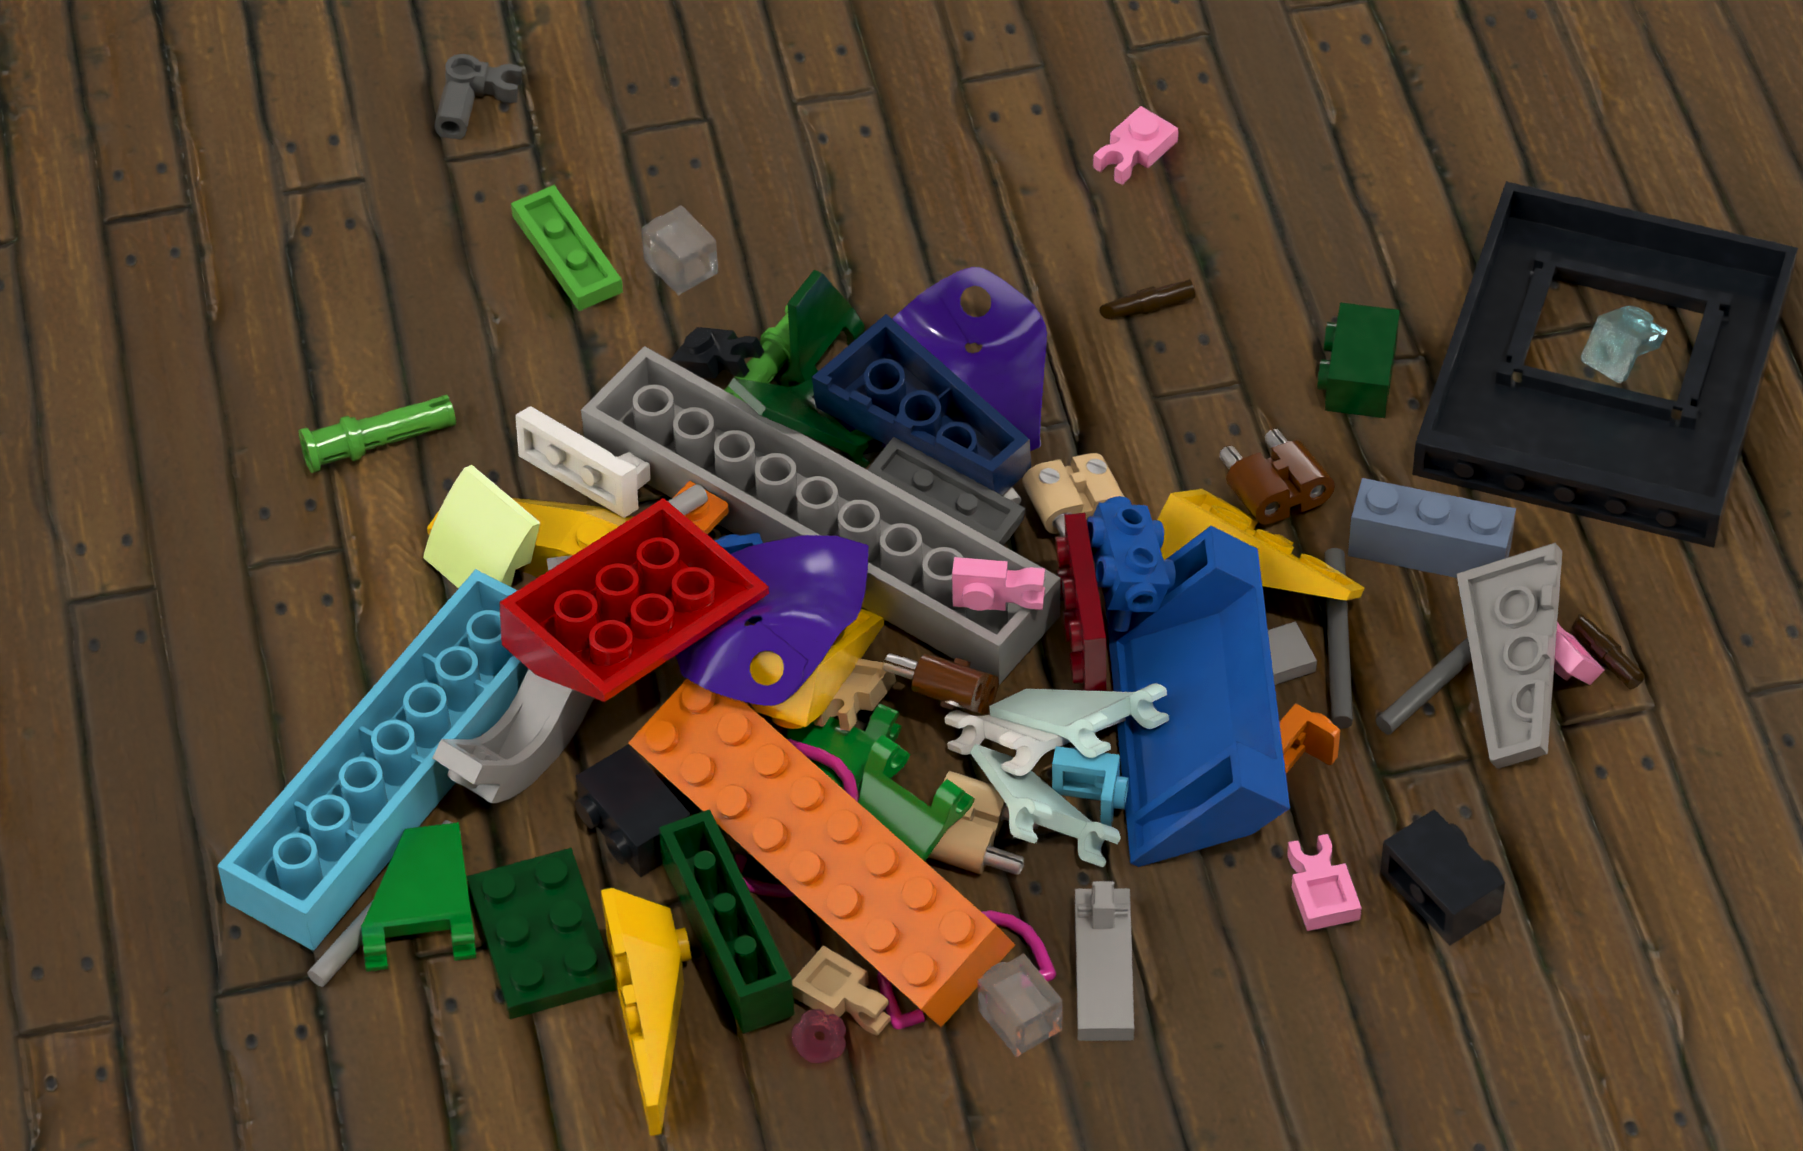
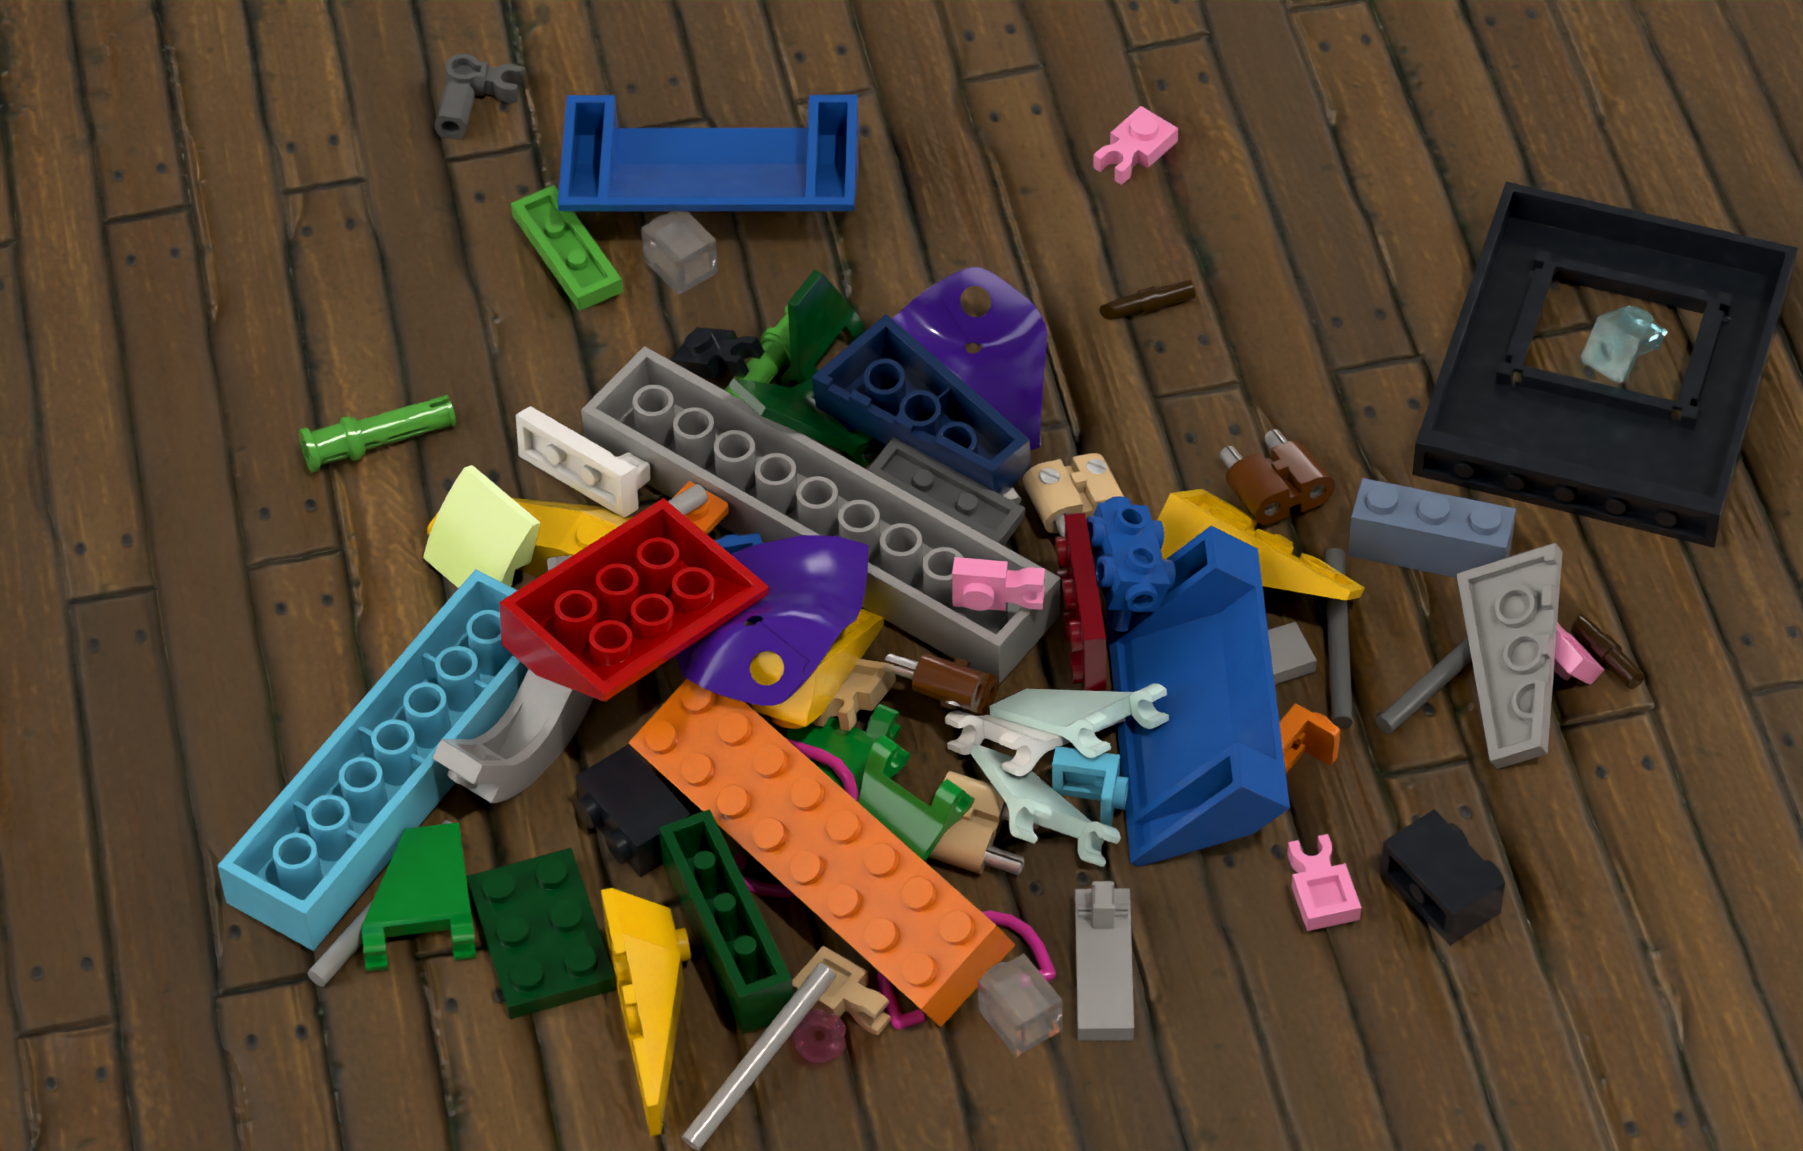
dark green brick [1317,302,1400,418] -> none
none -> blue slope [558,95,859,211]
none -> light grey bar [681,962,836,1151]

